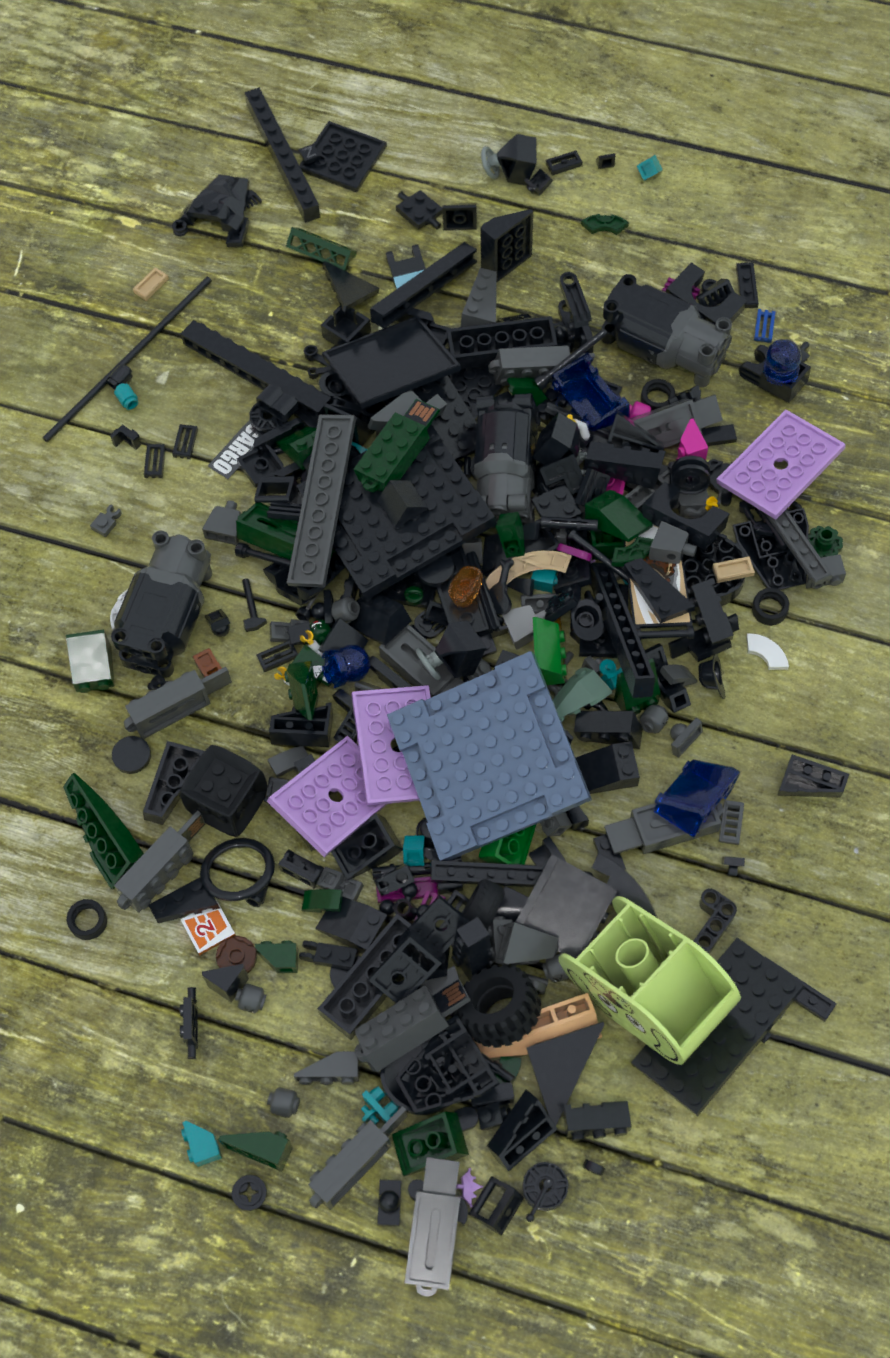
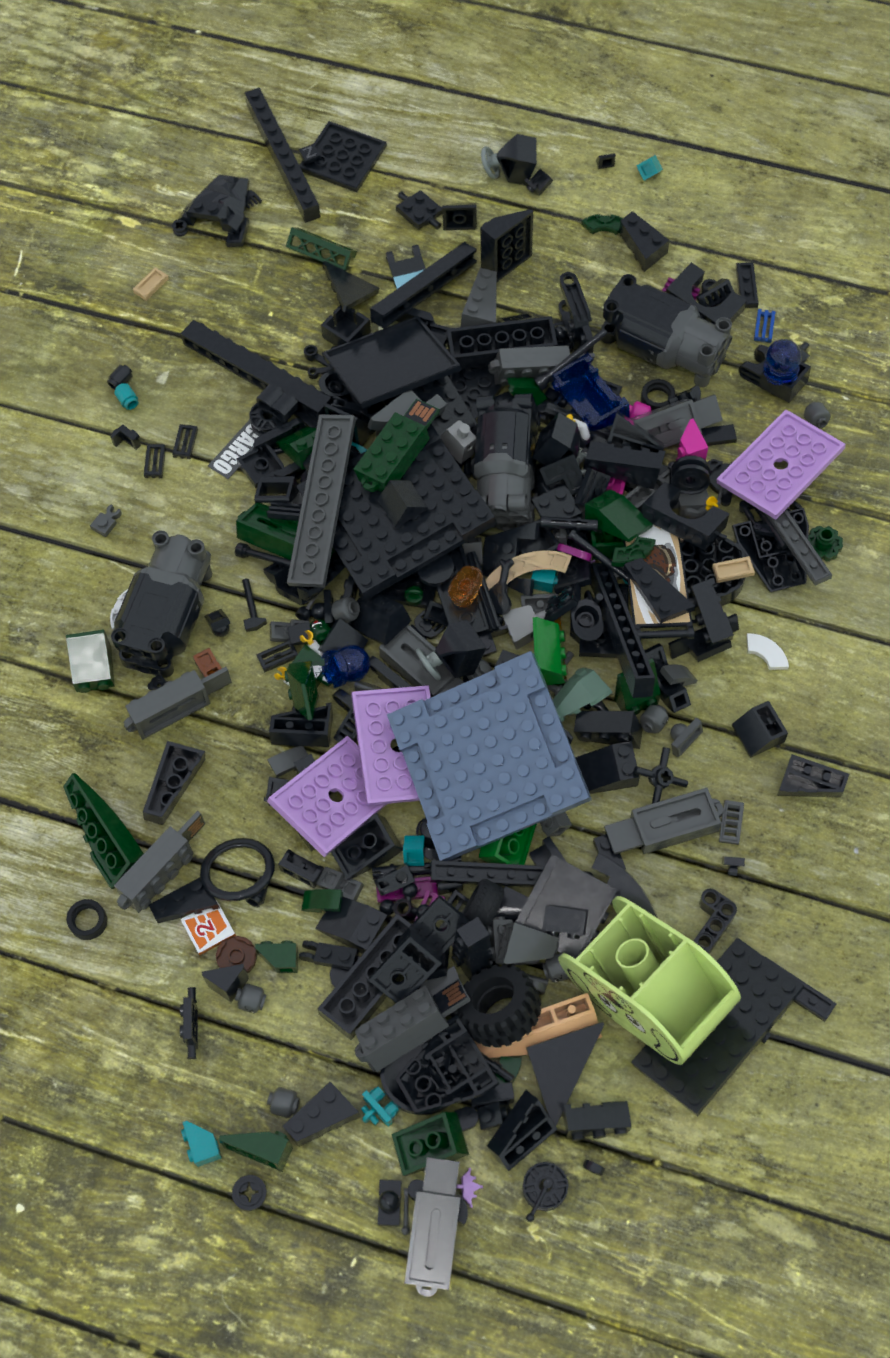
black piece [42,276,212,443] -> none
black tile [112,736,151,774] -> none
black piece [180,745,268,837] -> none
dark grey torso [202,500,241,545] -> none
dark grey slope [294,1051,360,1085] -> none
dark grey piece [308,1106,408,1210] -> none
black tile [468,1176,524,1236] -> none
dark green slope [496,512,525,558] -> none
black tile [546,150,583,176] -> none
black slope [565,806,589,831] -> none
dark grey tile [581,656,603,676] -> none
teal hips [599,659,623,690] -> none
dark grey torso [649,521,697,564] -> none
clear blue windscreen [654,759,741,838] -> none
black piece [698,654,726,699] -> none
black tyre [752,588,790,626] -> none
dark grey slope [806,554,846,589] -> none
none -> black wedge [282,1081,361,1147]
none -> dark grey hinge [401,1188,410,1235]
none -> light grey torso [440,420,476,464]
none -> black brick [542,905,588,939]
none -> black wedge [619,211,669,272]
none -> black bar [633,747,688,804]
none -> black slope [732,701,788,758]
none -> dark grey head [804,402,831,428]

